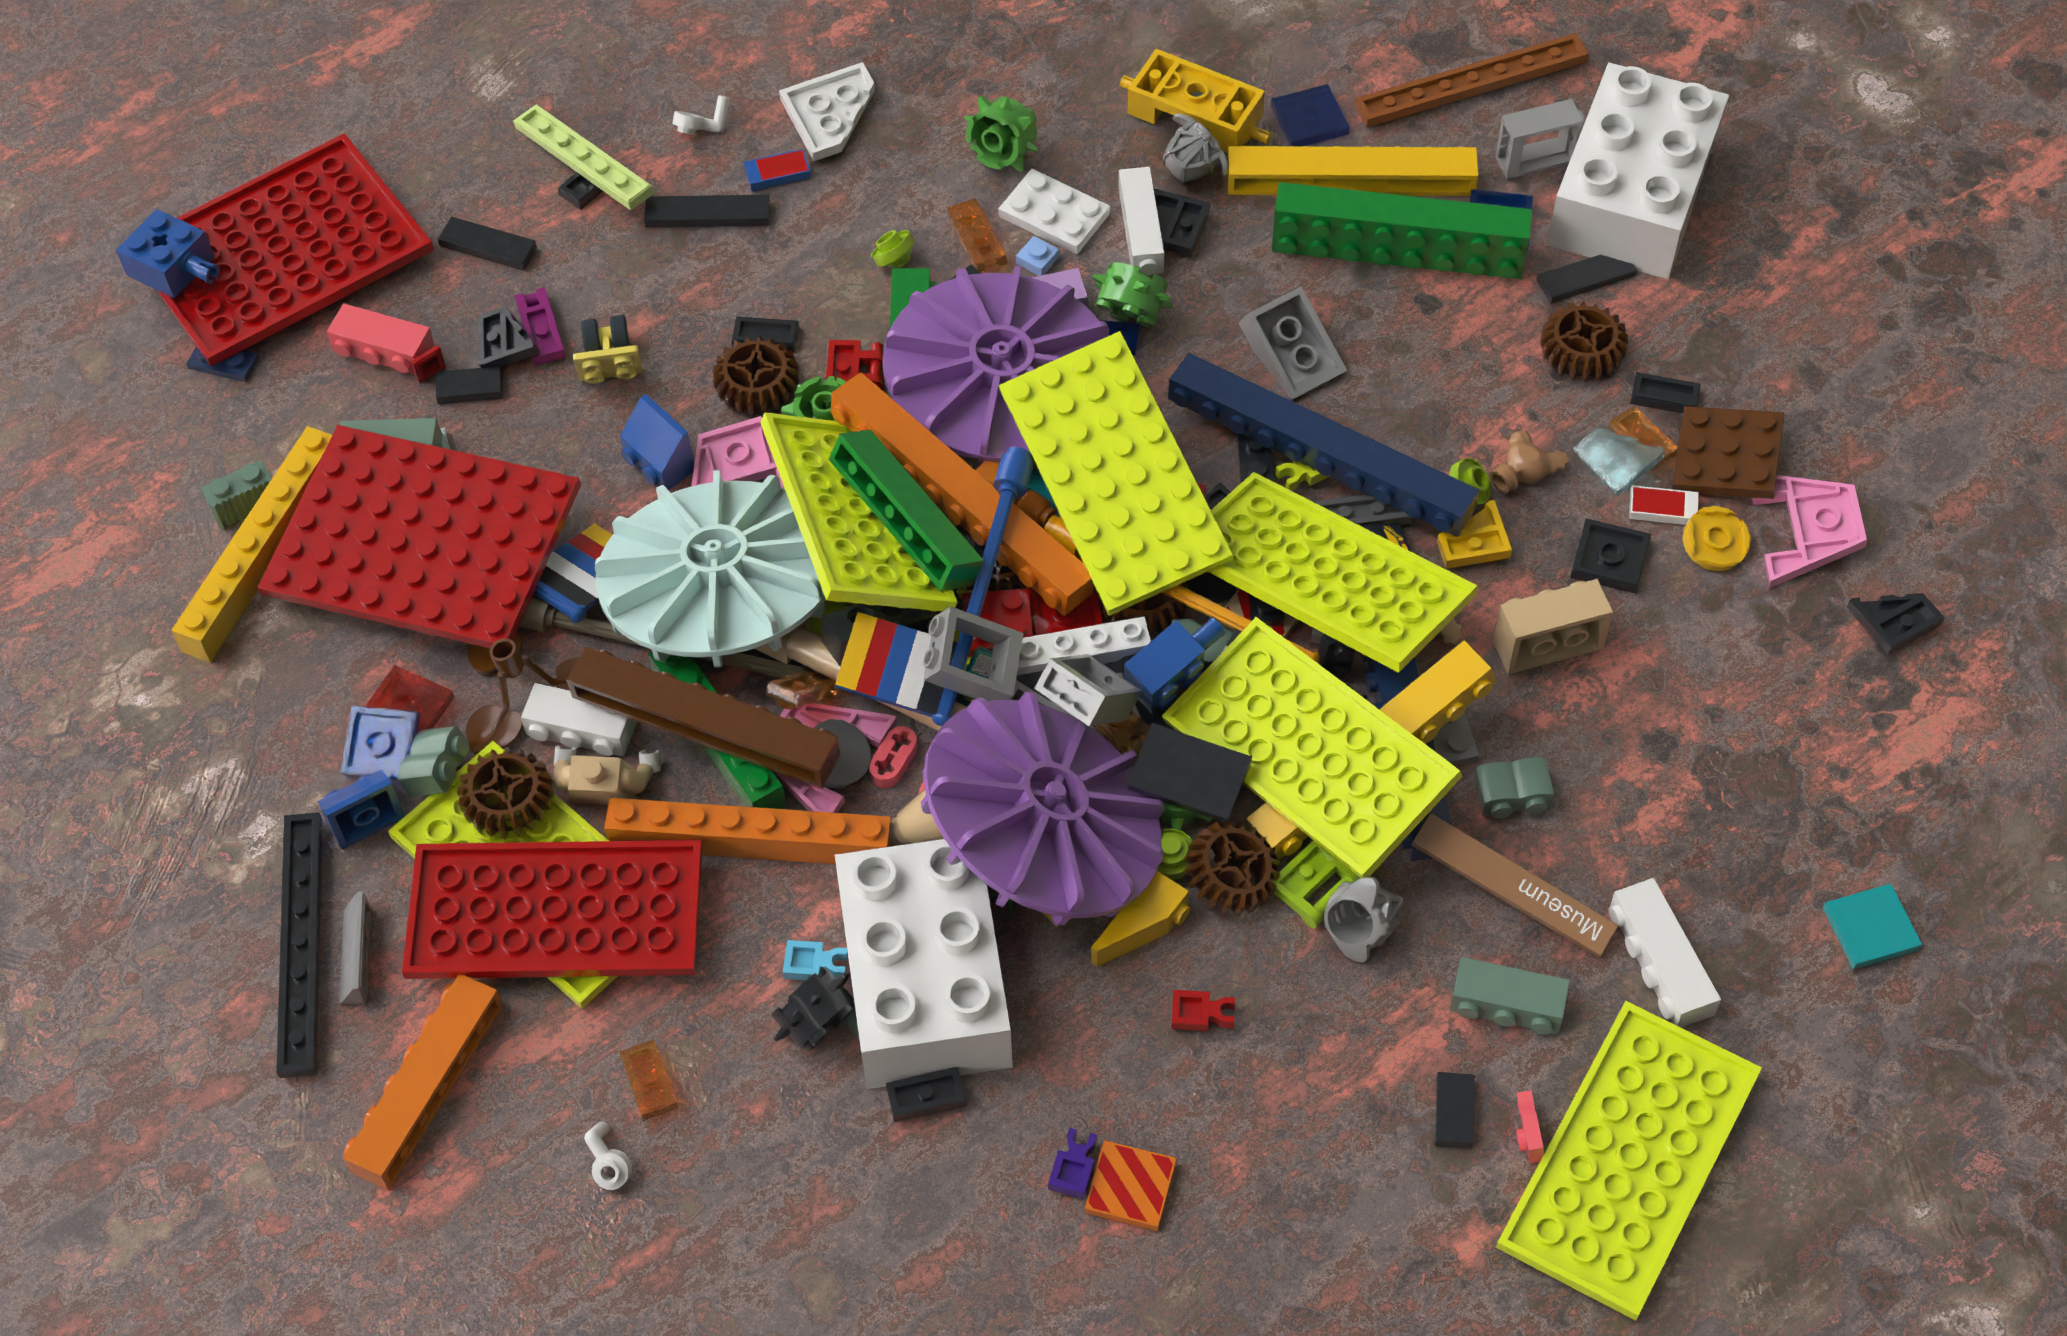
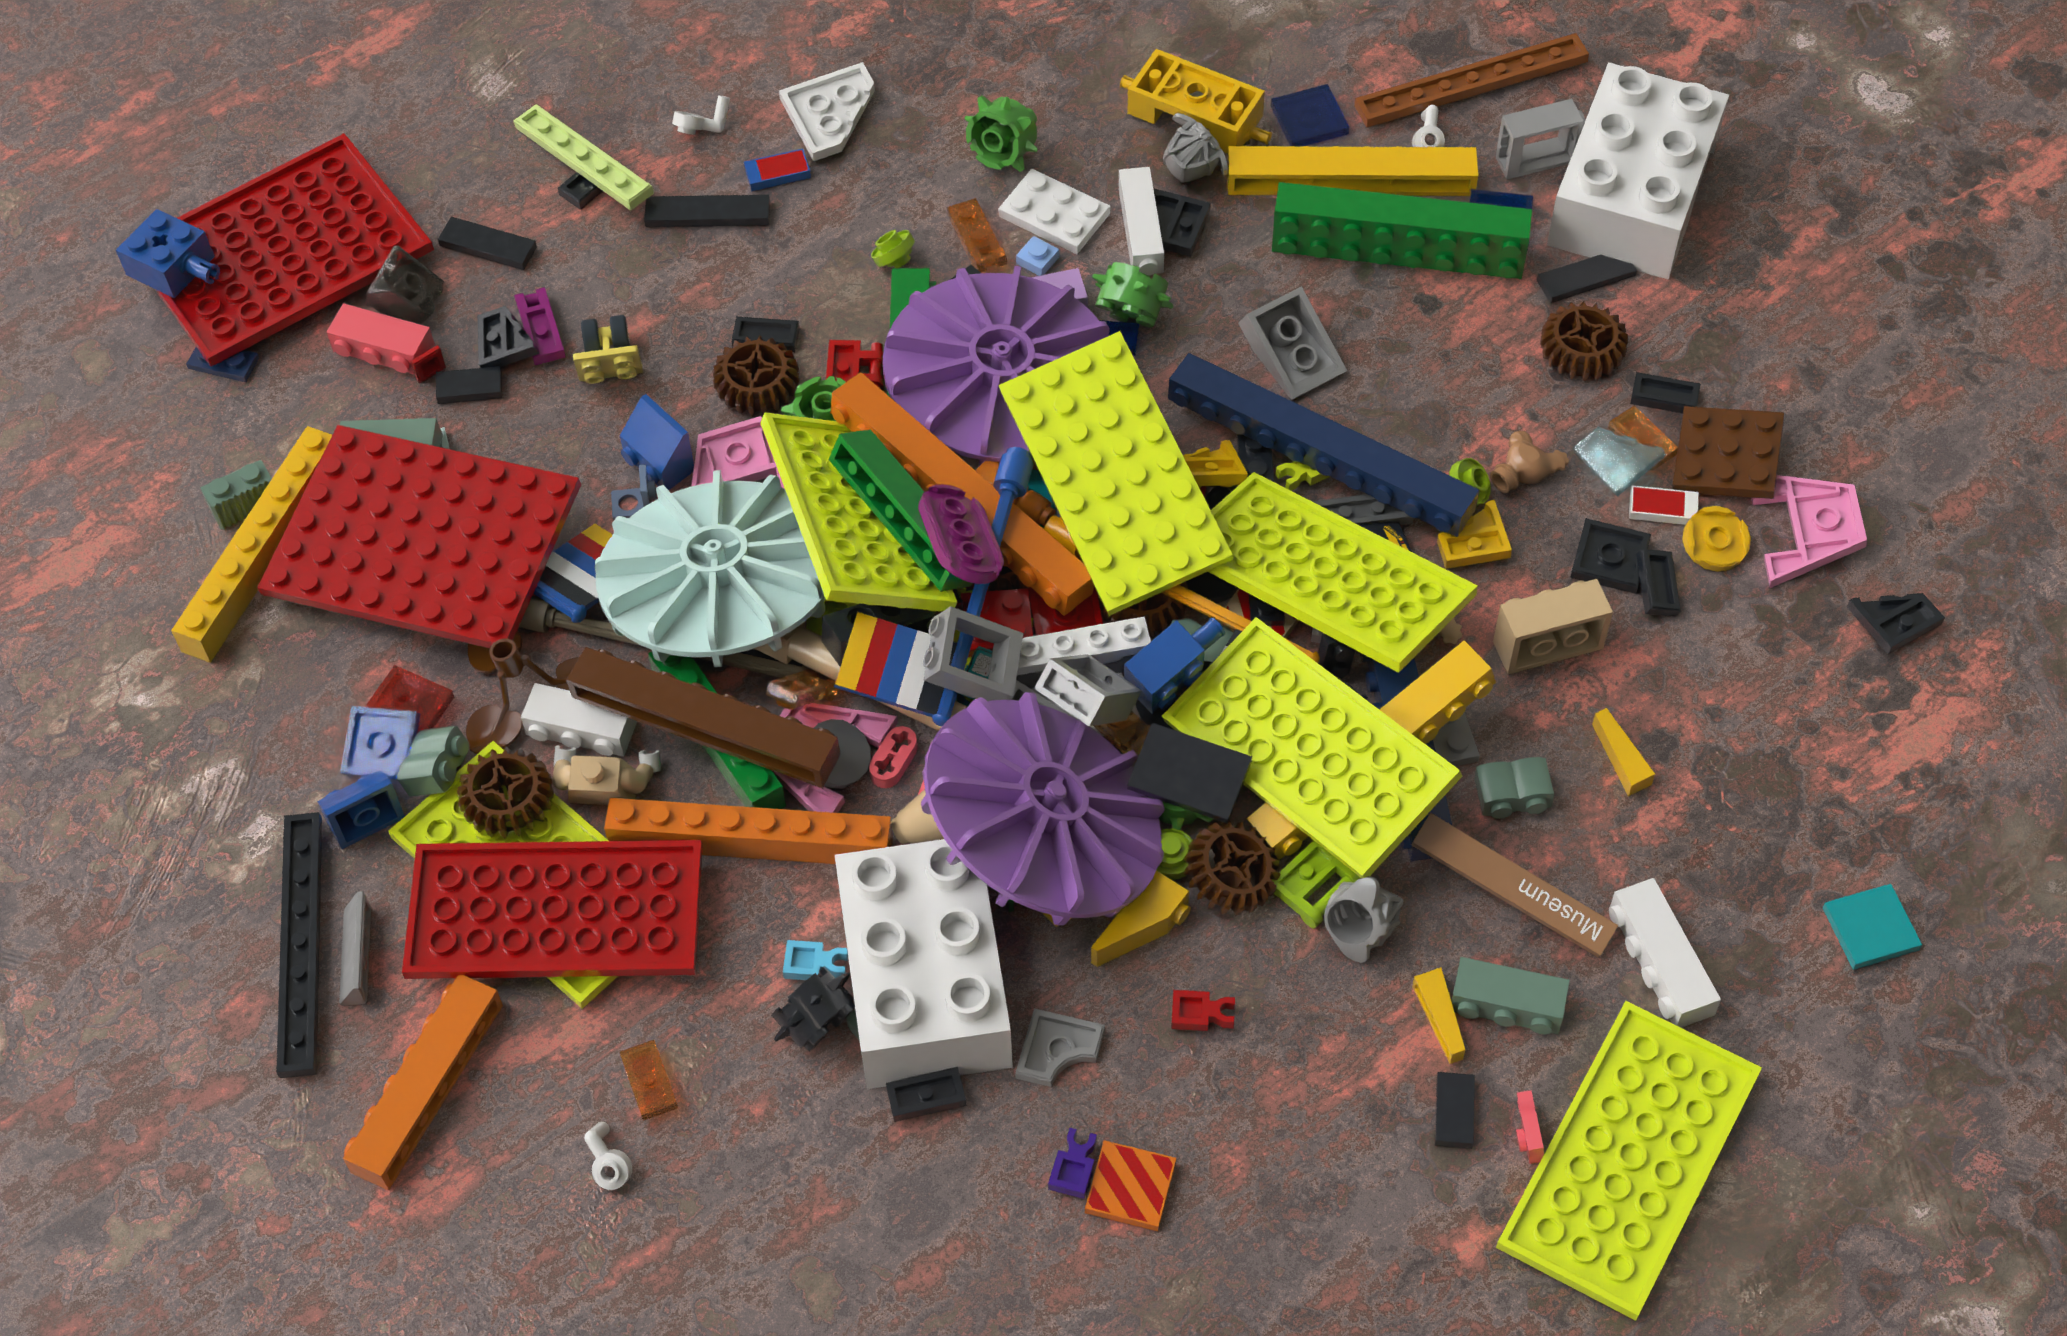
none -> clear smoke slope [366,245,444,325]
none -> sand blue bracket [611,465,657,520]
none -> magenta tile [918,484,1004,584]
none -> light grey tile [1015,1008,1105,1087]
none -> yellow wing [1183,440,1248,488]
none -> white plate [1412,105,1445,147]
none -> yellow piece [1412,967,1465,1064]
none -> yellow piece [1592,708,1655,796]
none -> black tile [1636,549,1681,617]

